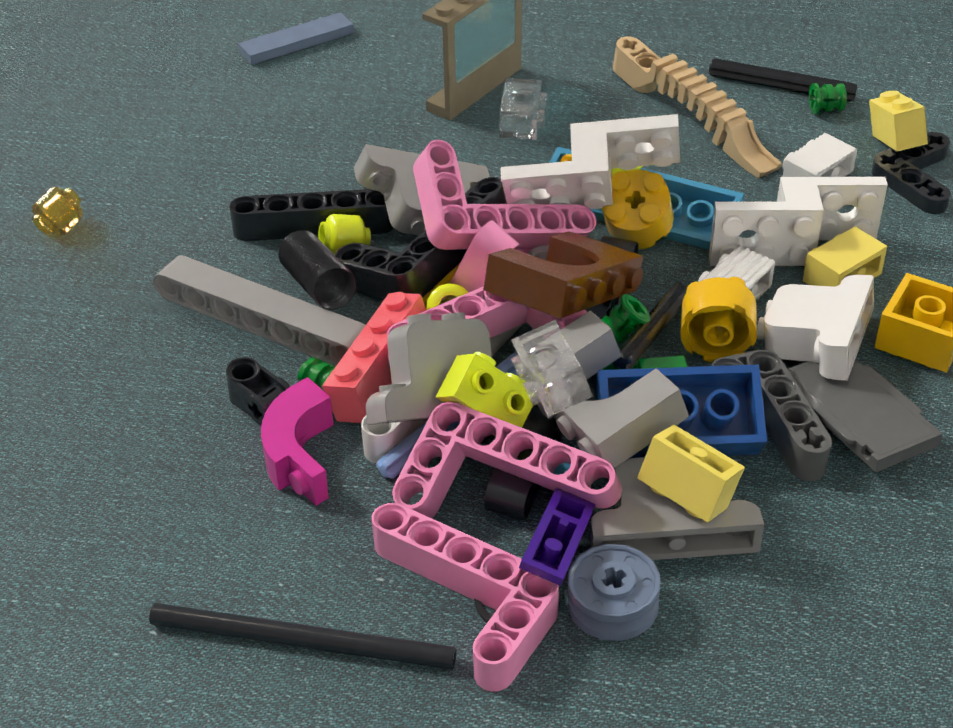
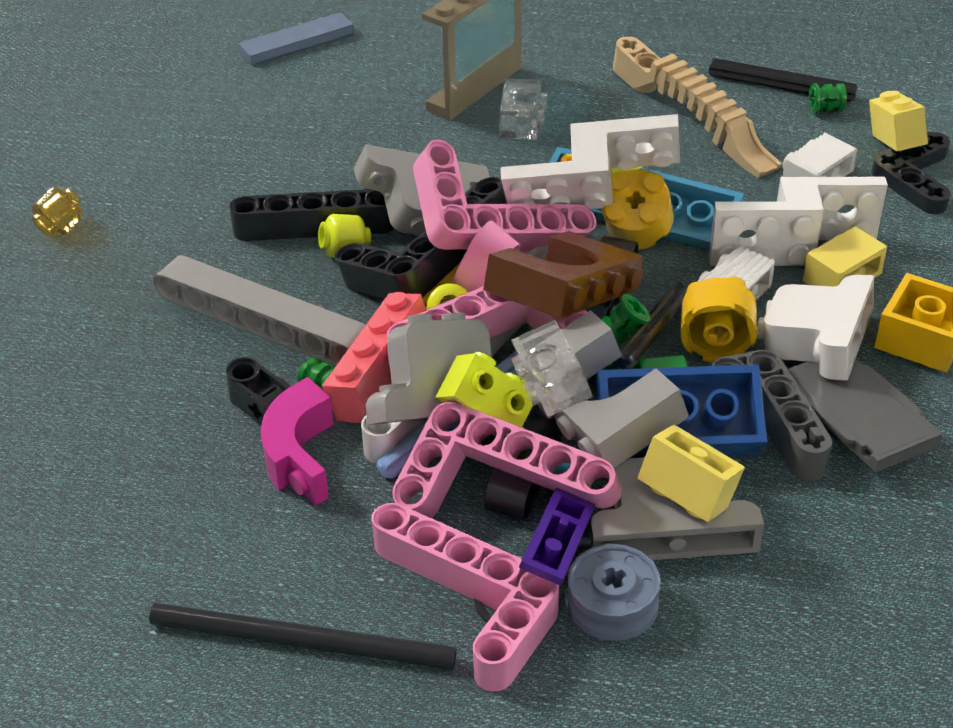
black piece [278,231,357,310] -> none

